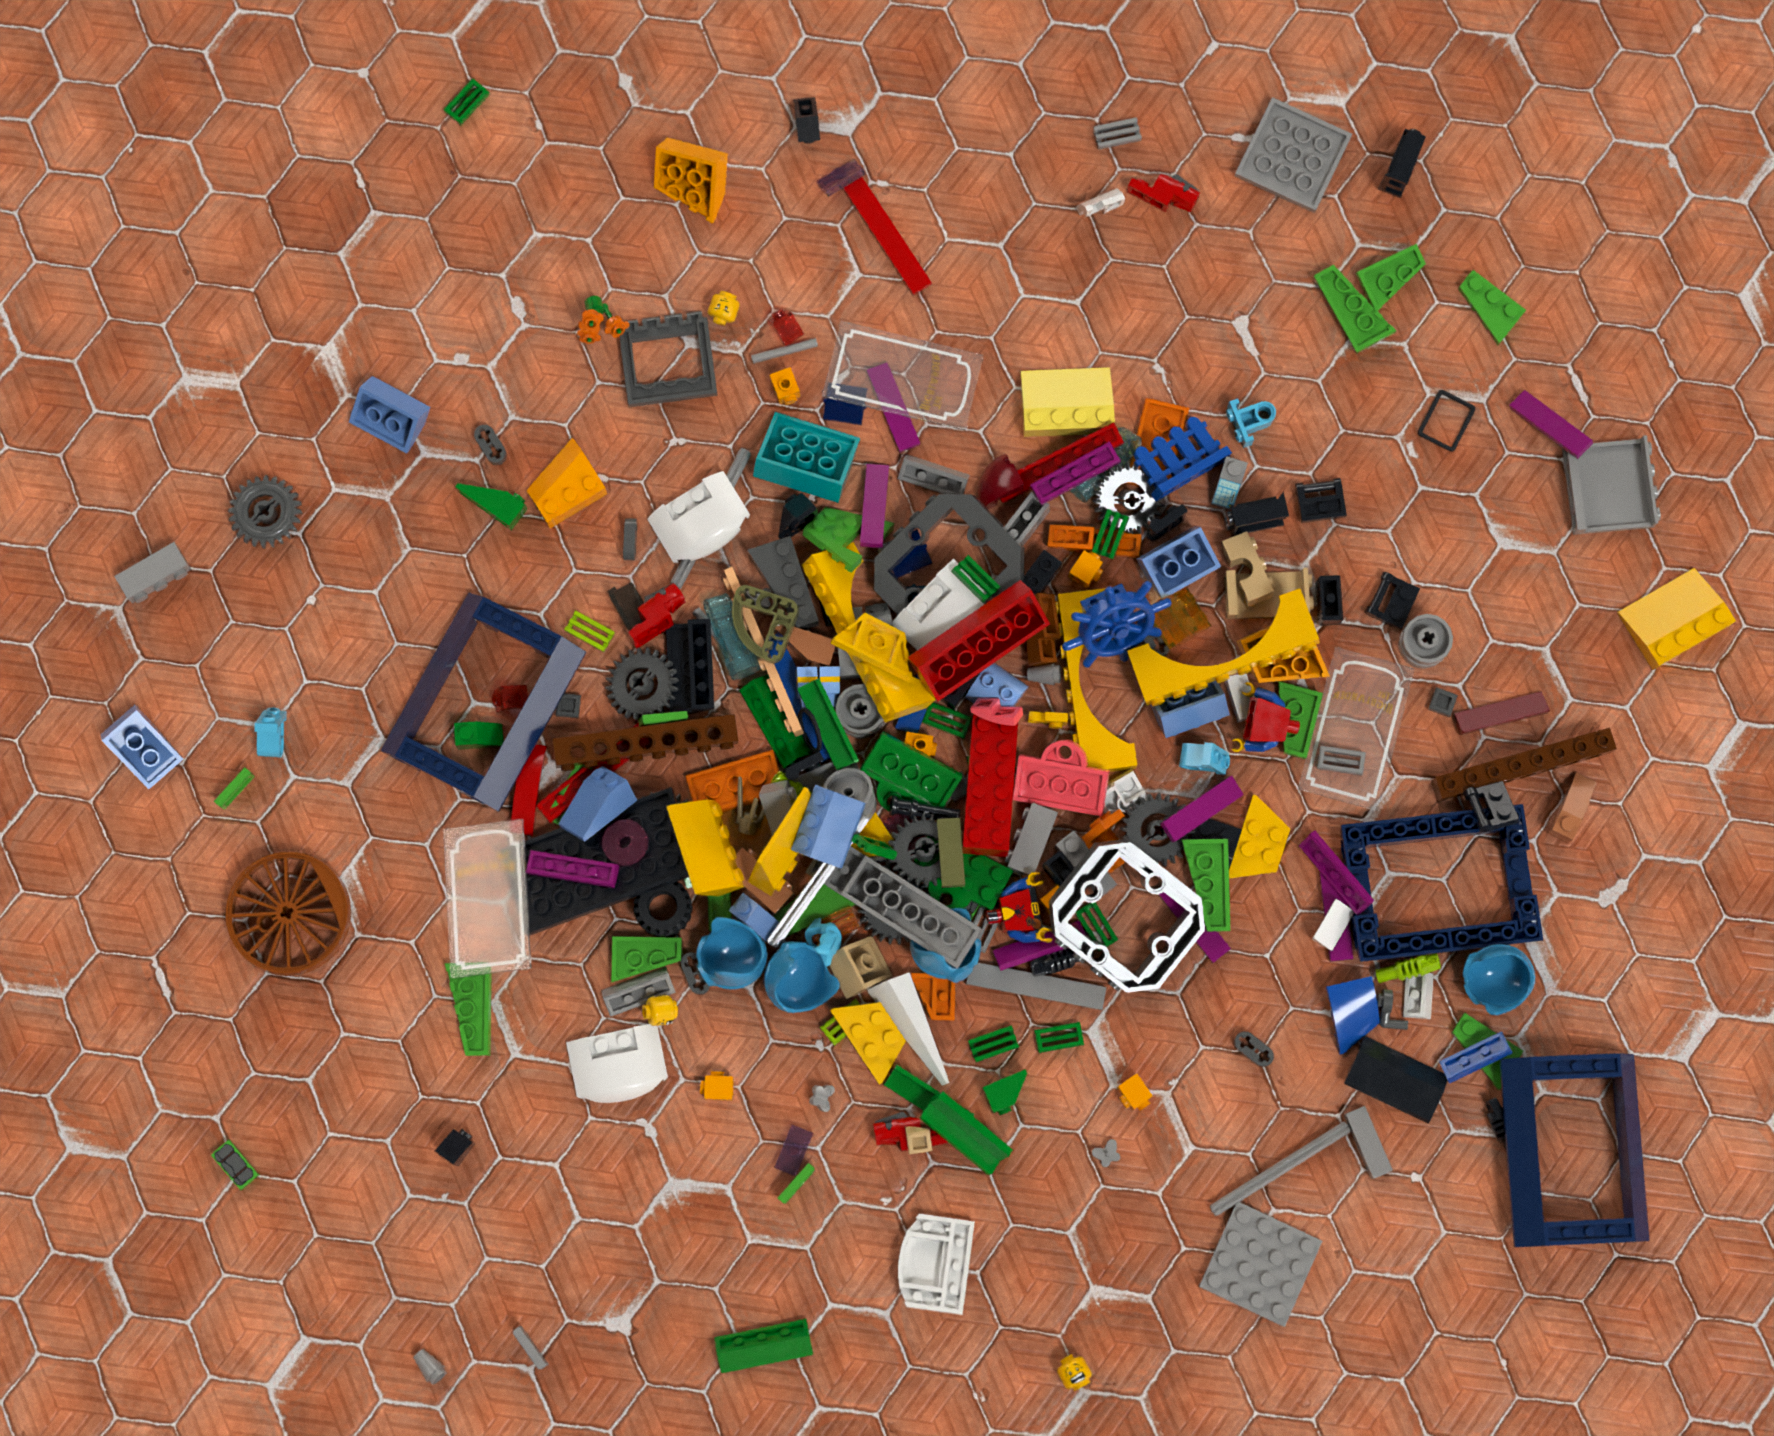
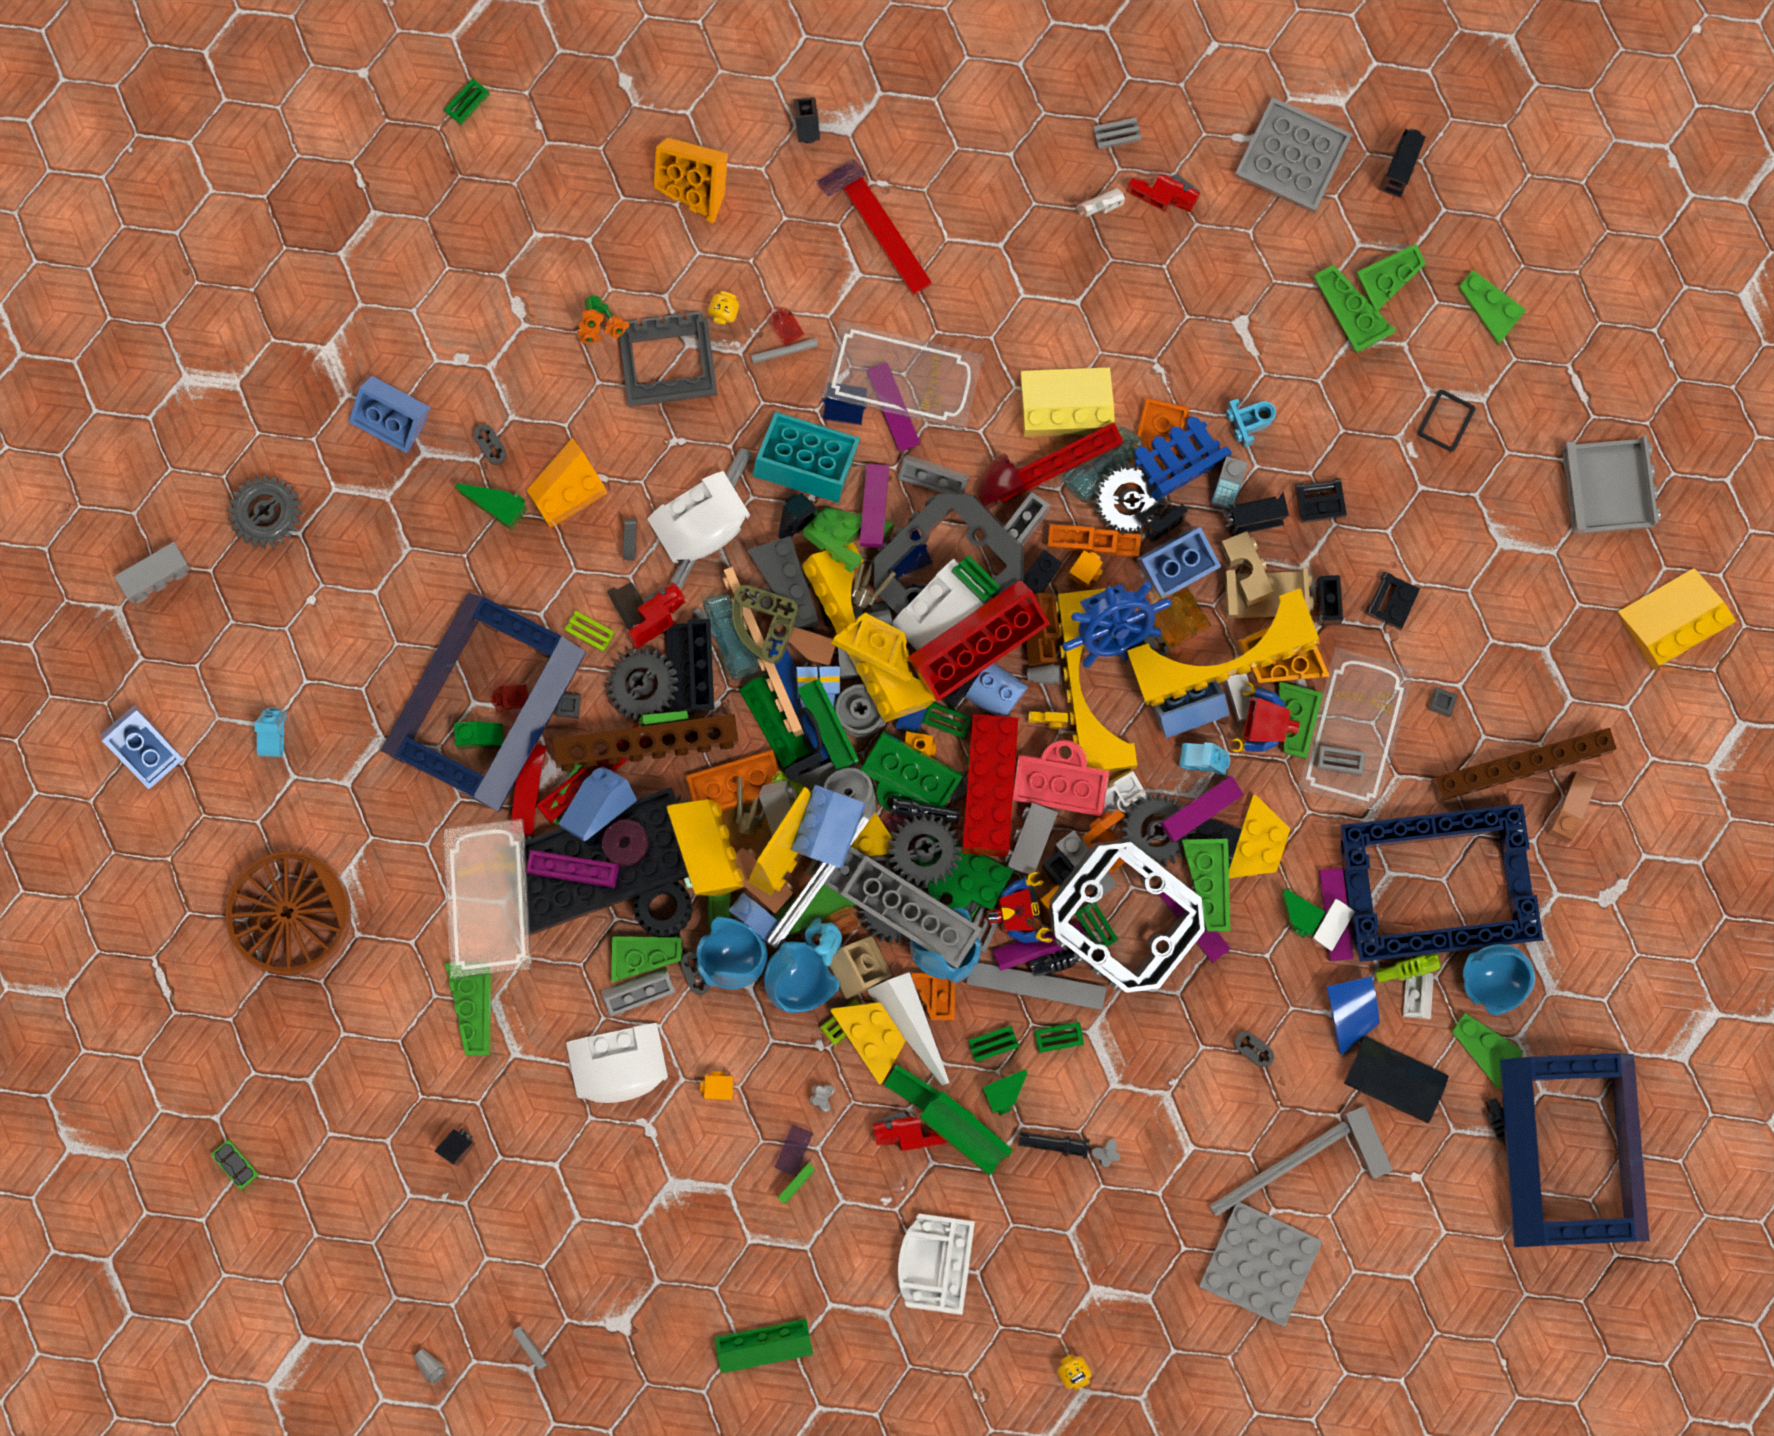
bright green tile [214,767,255,810] -> none
yellow head [642,995,678,1026] -> none
light orange brick [769,367,800,405] -> none
green tile [851,834,898,860] -> none
tan slope [905,1126,932,1155] -> none
olive tile [937,818,965,888] -> none
coral slope [970,697,1023,726] -> none
magenta tile [1030,441,1121,506] -> none
green tile [1092,509,1130,560] -> none
light orange brick [1117,1073,1153,1111] -> none
magenta tile [1298,831,1374,916] -> none
dark grey plate [1377,989,1408,1030] -> none
light grey wheel [1398,614,1453,669] -> none
blue tile [1439,1031,1512,1083] -> none
dark red slope [1454,691,1550,735] -> none
black plate [1463,781,1519,833] -> none
magenta tile [1509,390,1593,459] -> none
none -> dark tan plant [851,556,896,609]
none -> black pin [1018,1131,1090,1160]
none -> green slope [1281,888,1325,938]

